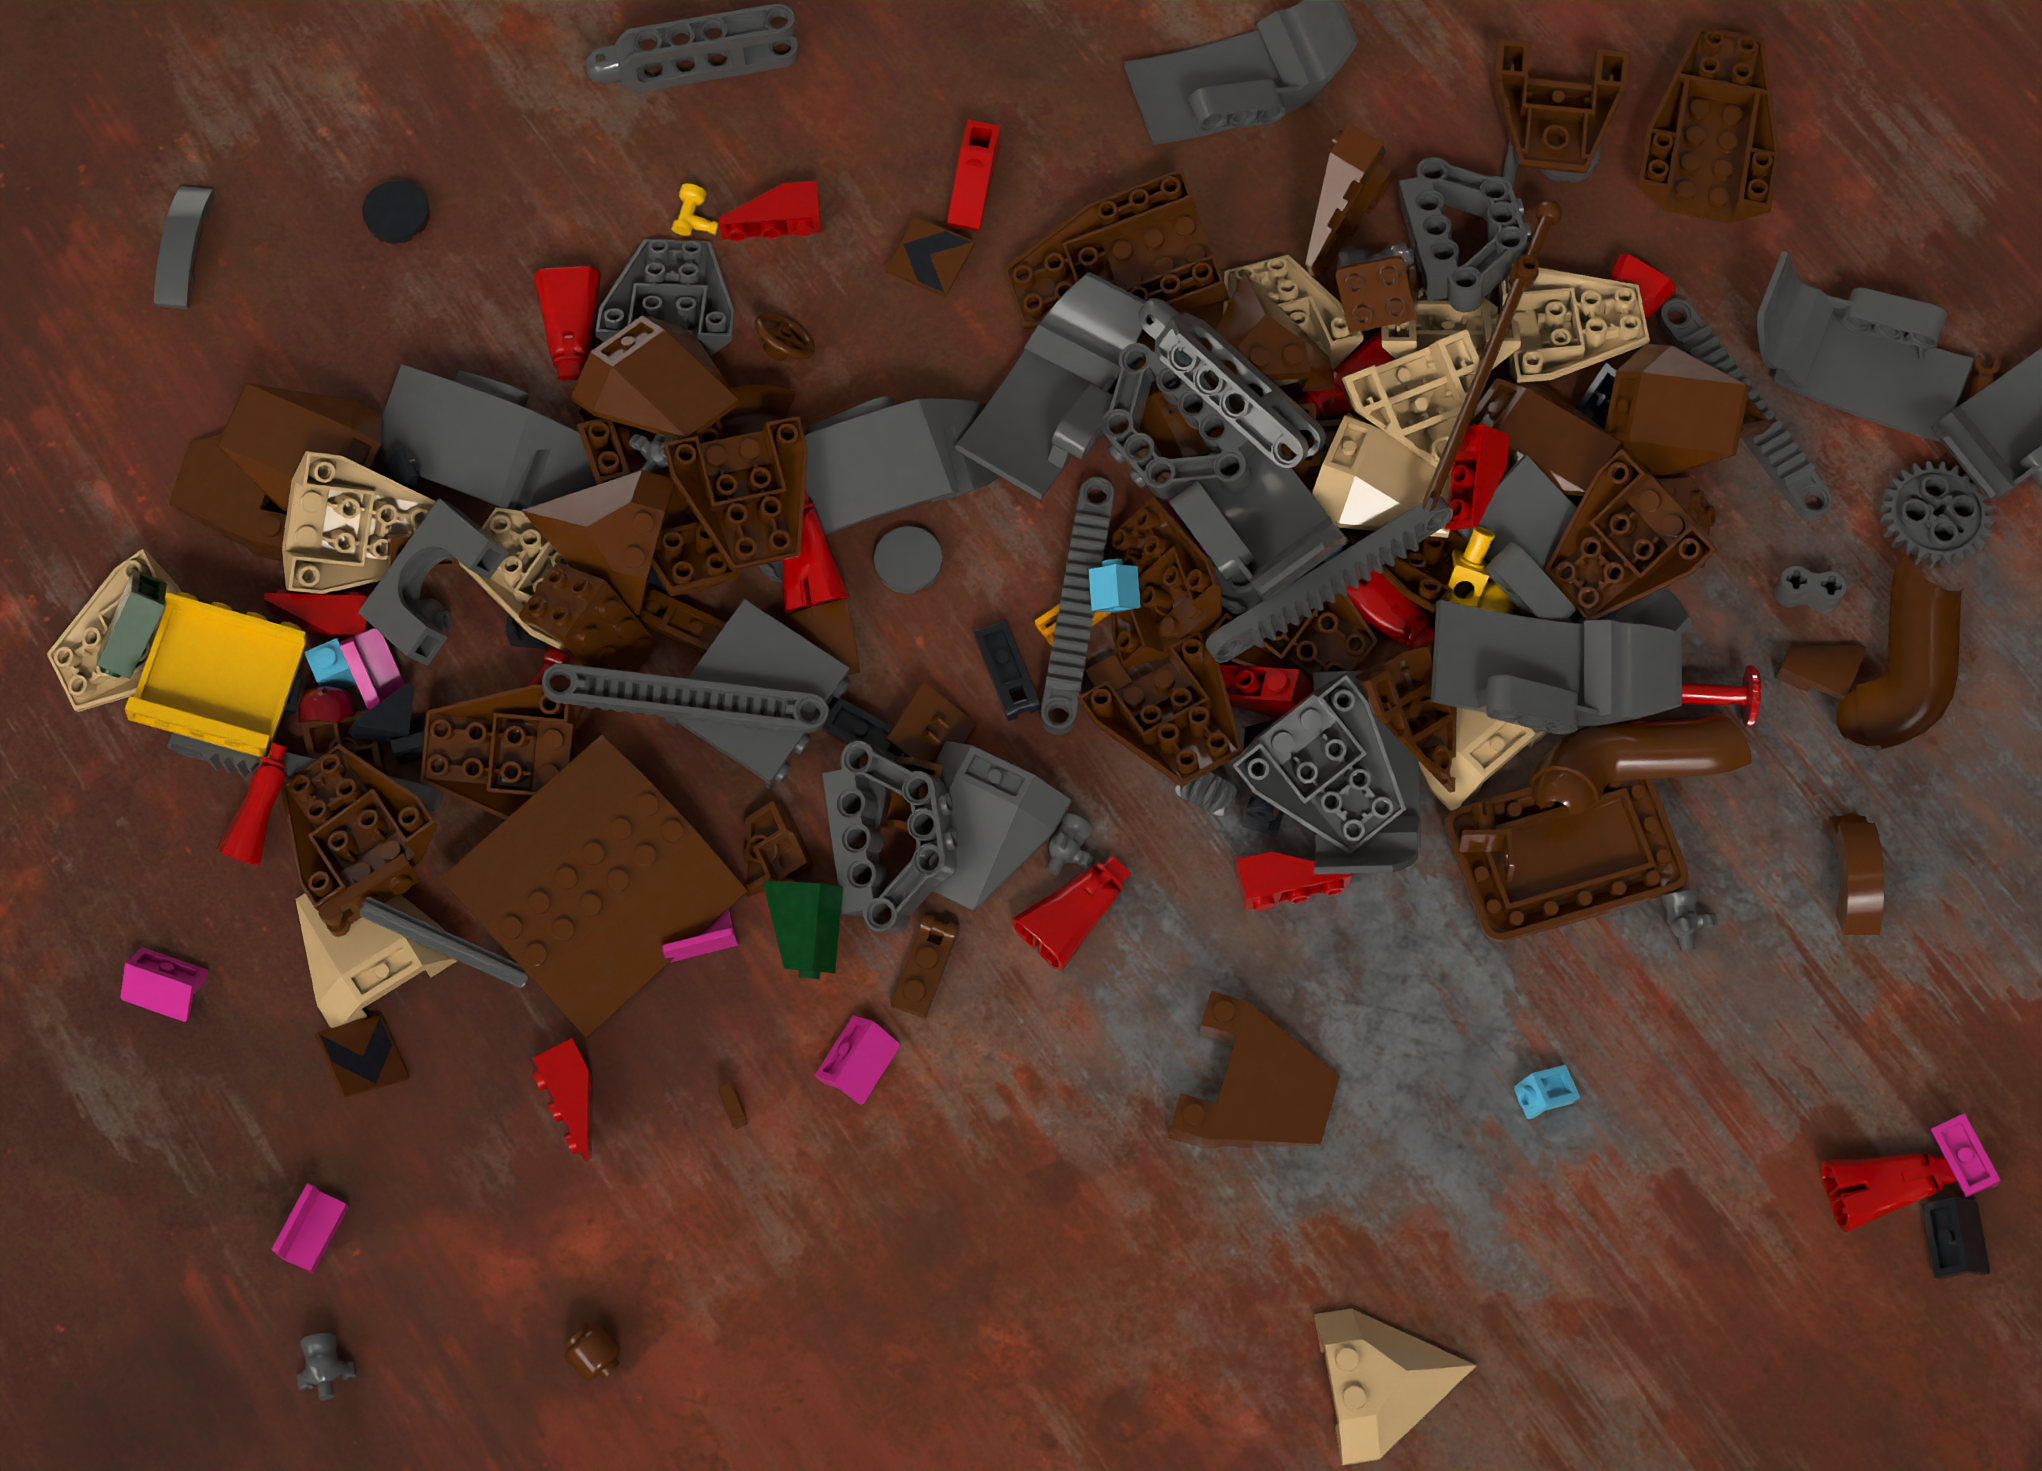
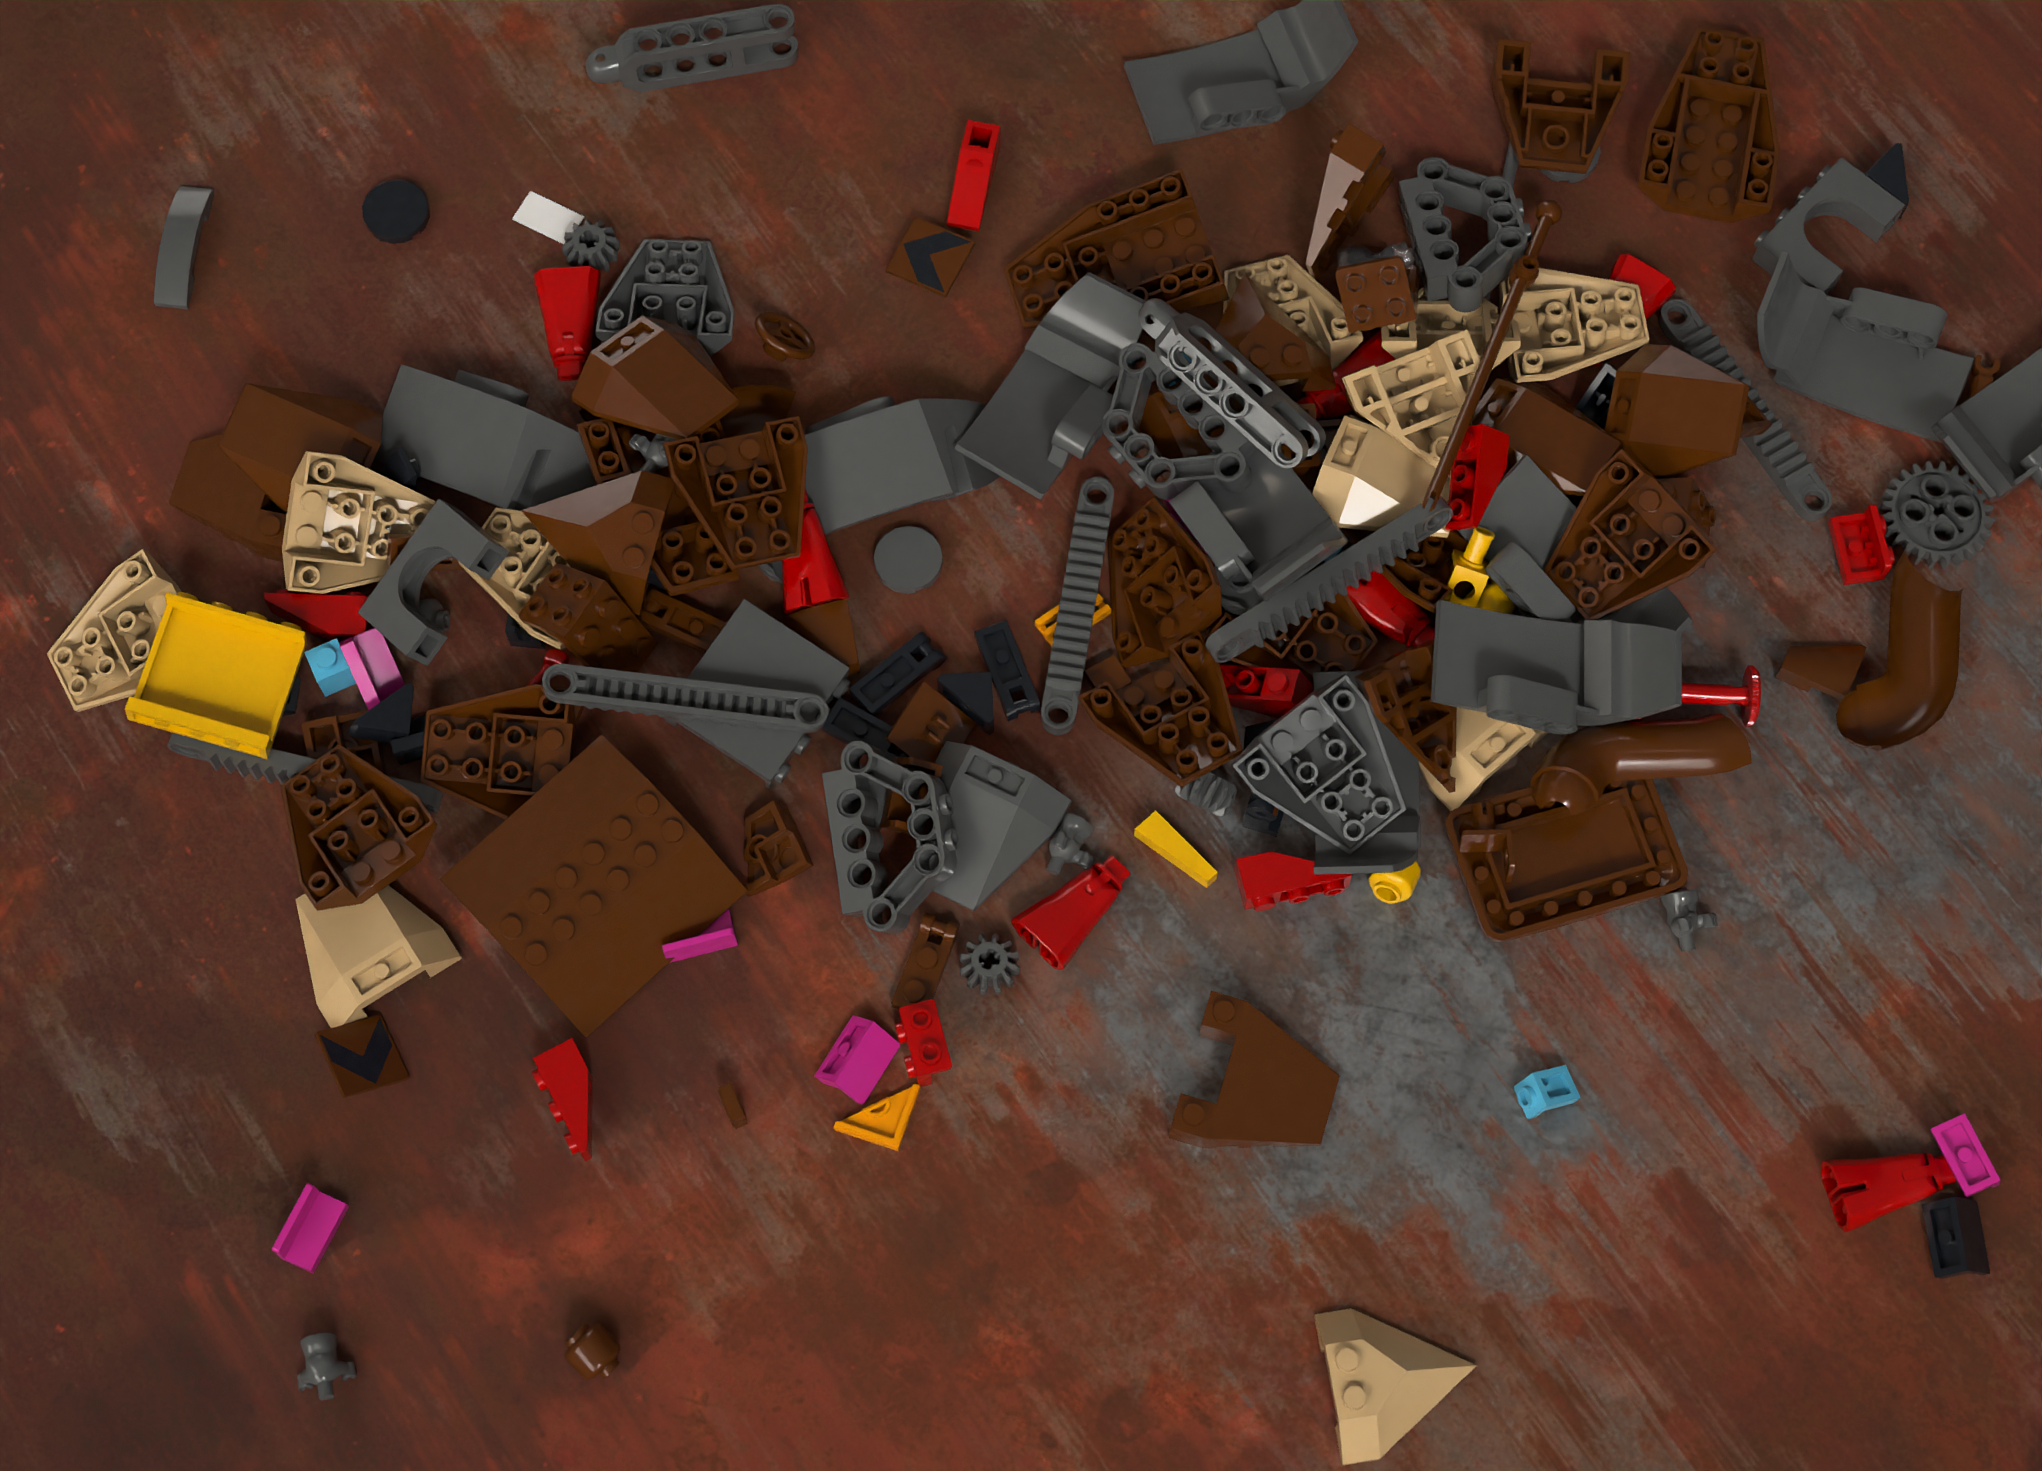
slope [96,569,167,679] -> none
dark pink panel [121,947,208,1022] -> none
red piece [217,742,287,866] -> none
dark red helmet [298,686,356,723] -> none
reddish brown plate [318,854,420,937] -> none
dark grey axle [359,897,529,988] -> none
yellow piece [672,184,719,236] -> none
red slope [719,181,821,241] -> none
dark green slope [764,881,843,979] -> none
medium azure brick [1088,559,1141,613] -> none
dark grey axle [1774,565,1847,613] -> none
reddish brown arch [1828,813,1884,935] -> none
none -> white sticker [512,191,584,244]
none -> dark grey gear [562,218,620,272]
none -> light orange tile [834,1084,921,1151]
none -> black plate [849,631,947,717]
none -> red bracket [894,999,952,1087]
none -> black slope [937,672,994,736]
none -> dark grey gear [959,933,1020,995]
none -> yellow piece [1134,810,1218,888]
none -> yellow head [1369,861,1421,904]
none -> dark grey arch [1752,157,1905,295]
none -> red bracket [1828,504,1894,586]
none -> black slope [1865,143,1909,219]

